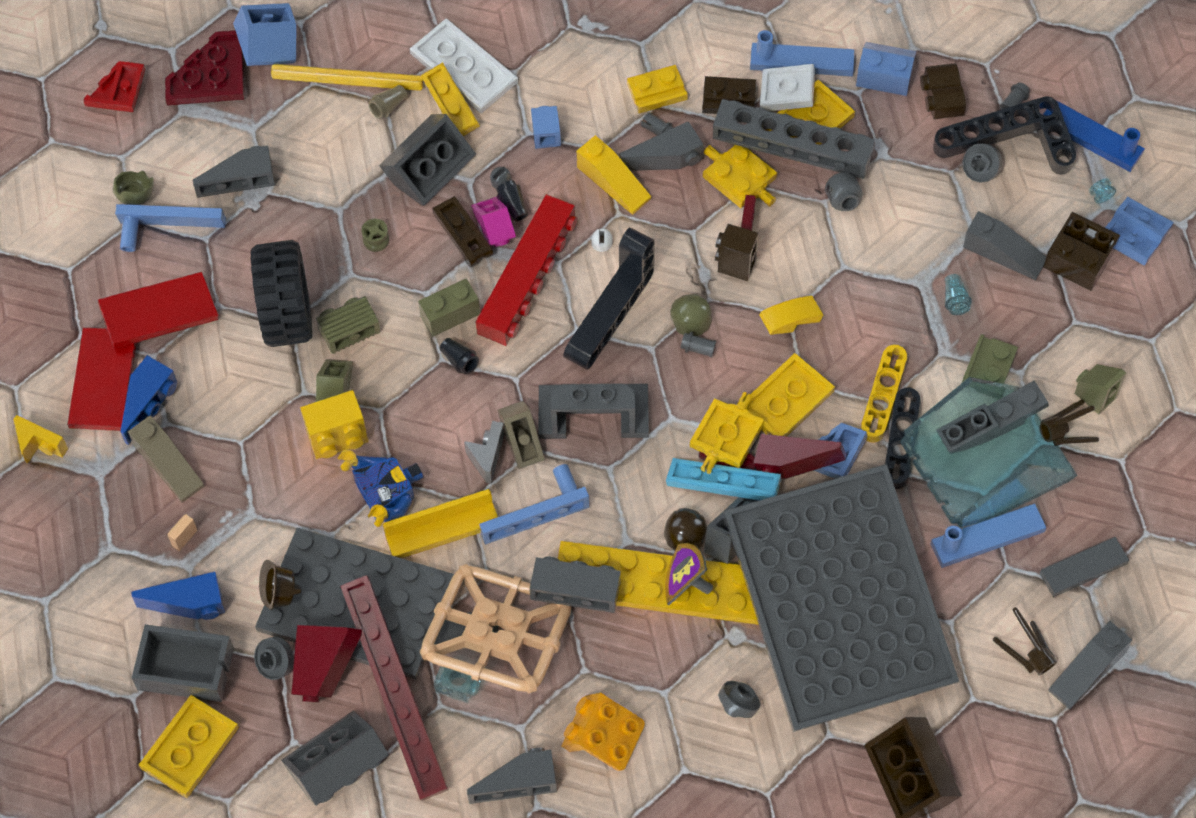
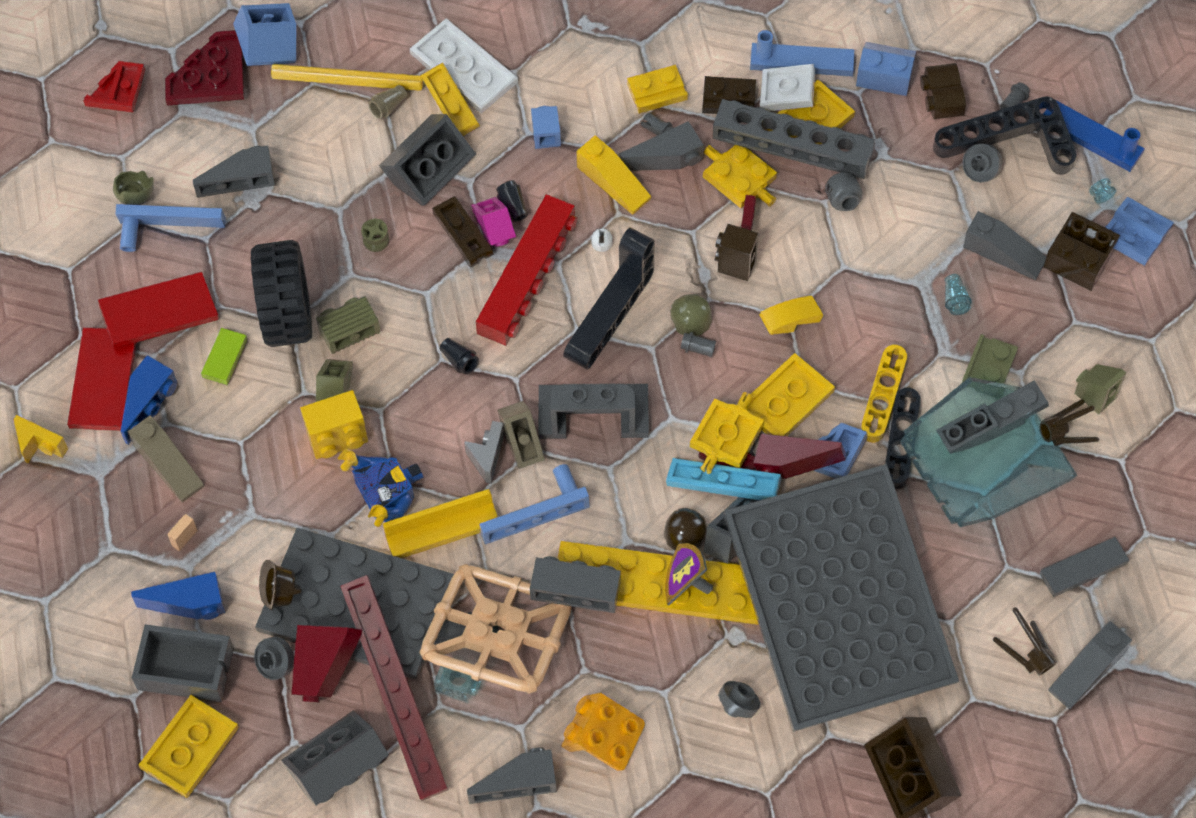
olive brick [418,278,480,337] -> none
dark grey hinge [490,166,511,189] -> none
medium blue piece [930,504,1046,568] -> none
none -> lime tile [201,328,248,385]

